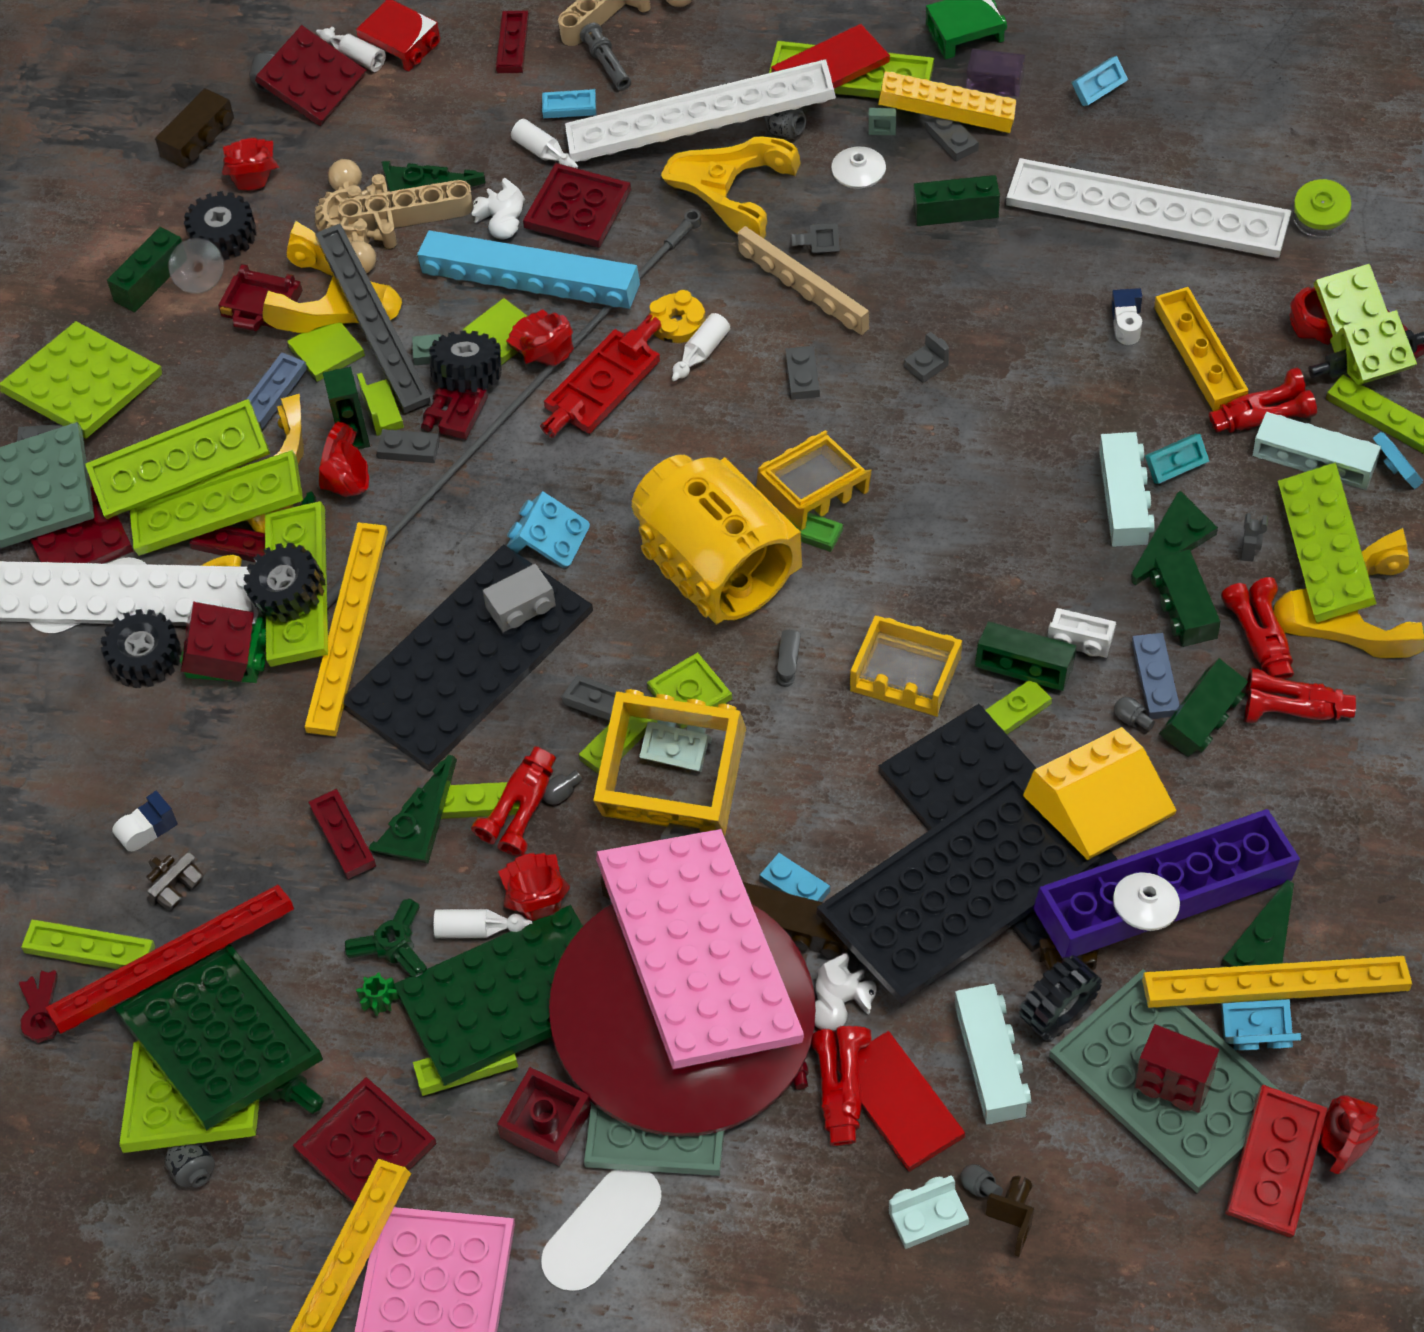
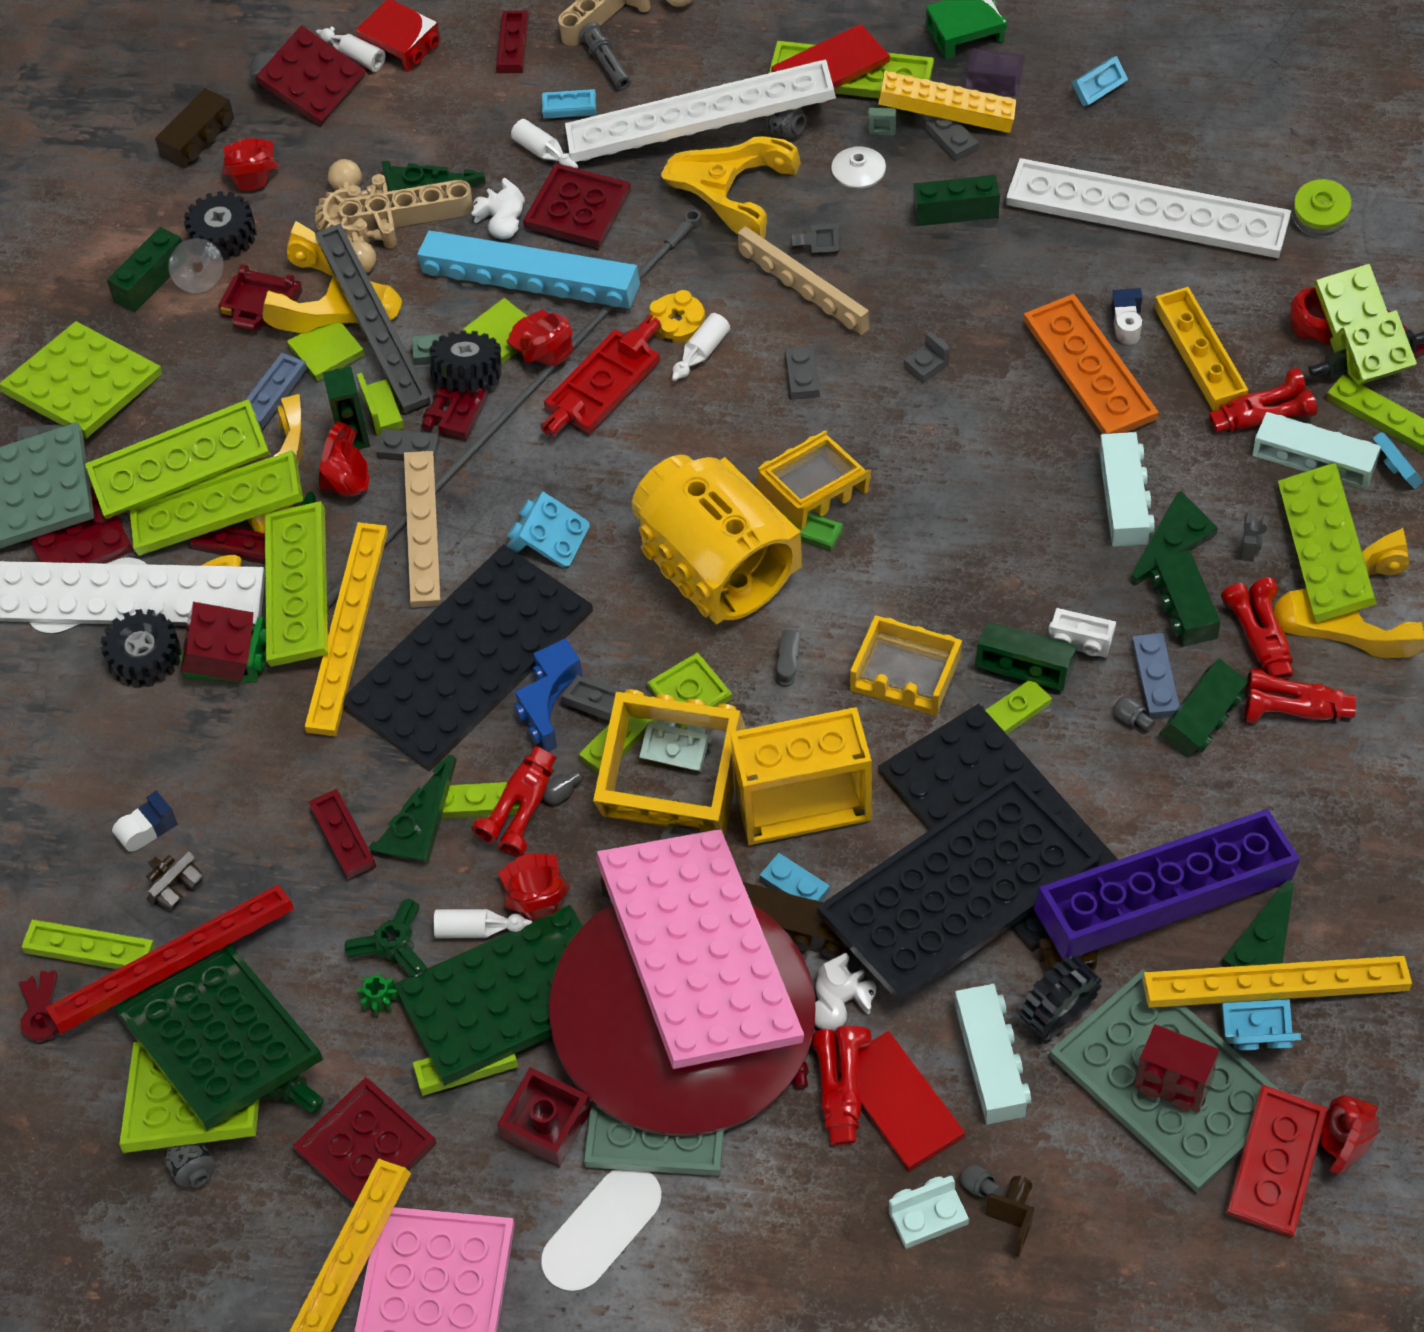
black wheel [243,542,325,622] -> none
light grey brick [482,563,556,632] -> none
yellow slope [1023,727,1177,860] -> none
white dish [1113,873,1180,931] -> none
teal plate [1145,433,1209,484] -> none
none -> tan plate [404,451,441,608]
none -> blue arch [514,638,583,752]
none -> yellow window [730,707,872,846]
none -> orange plate [1023,294,1159,434]

